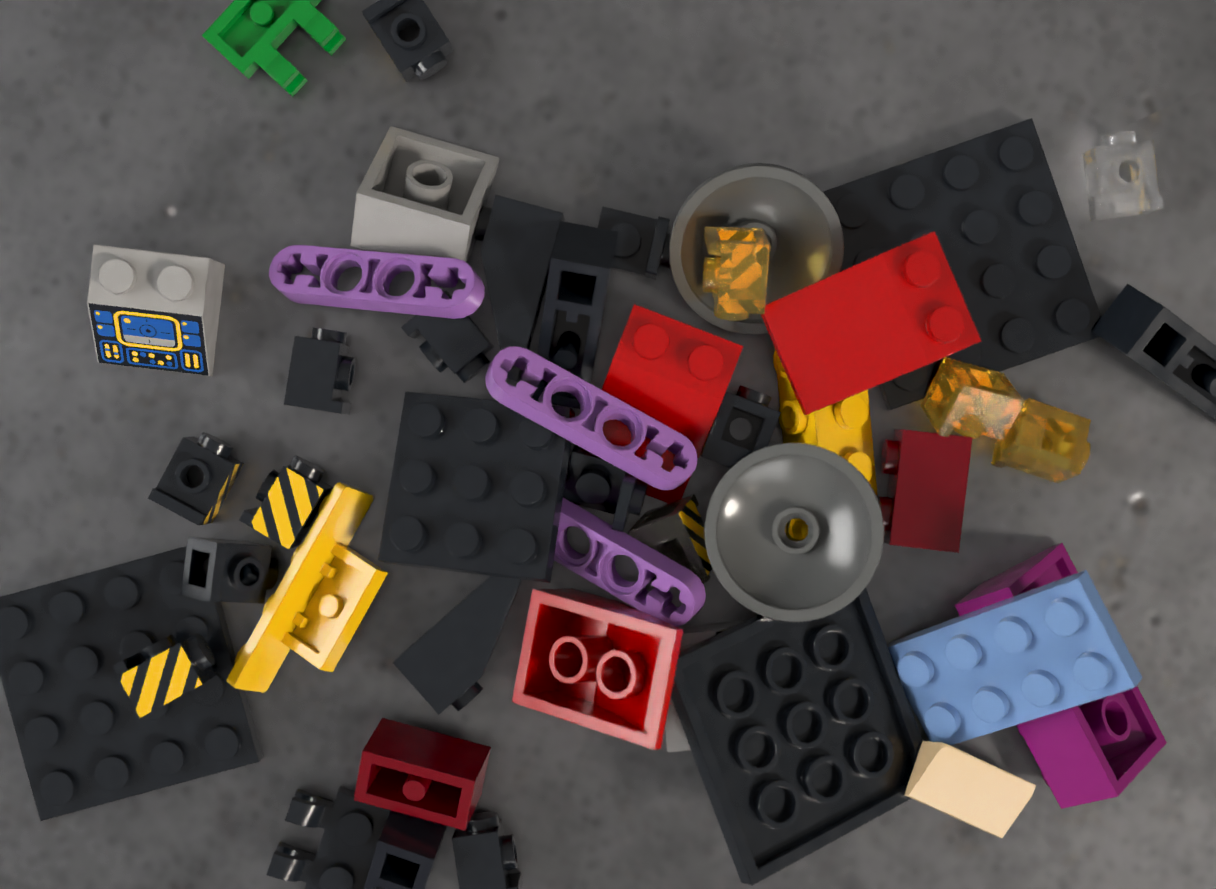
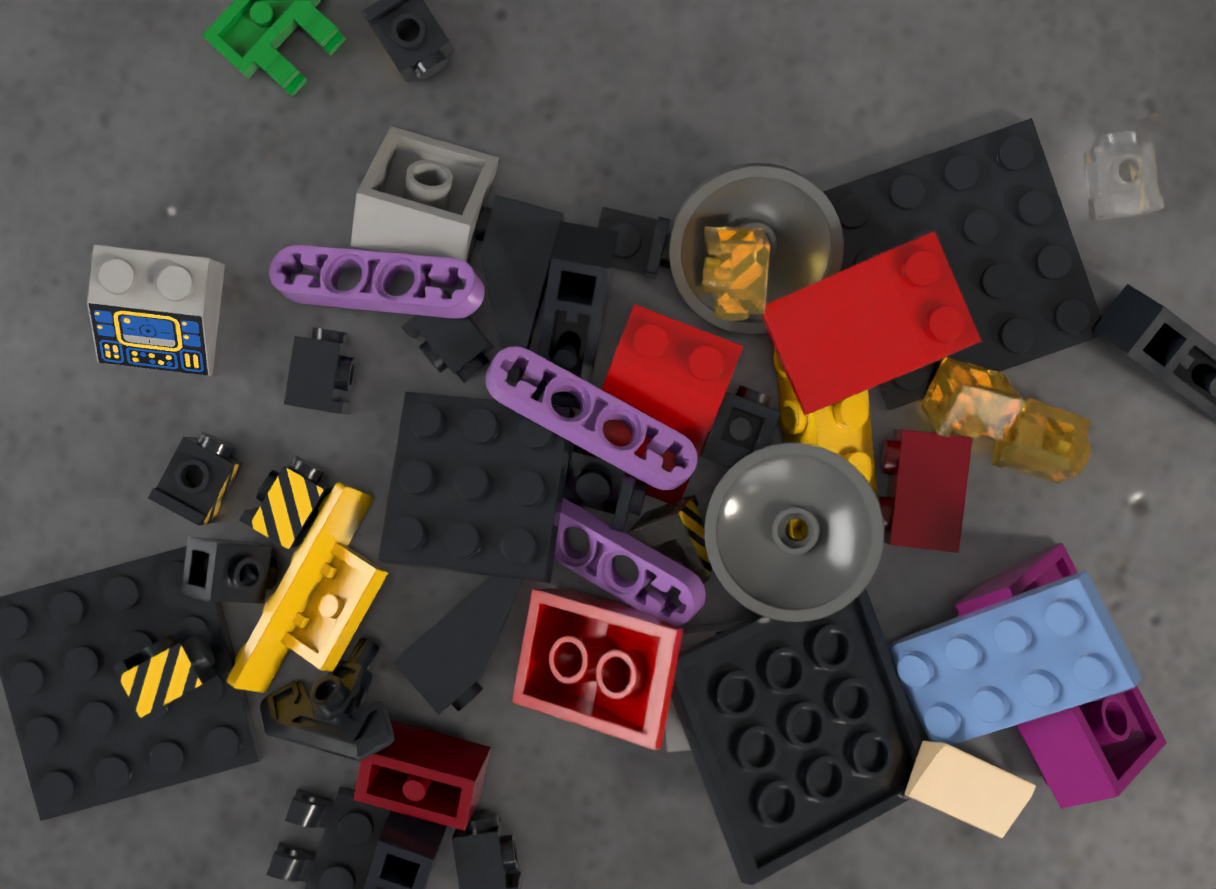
none -> black piece [260,638,395,761]

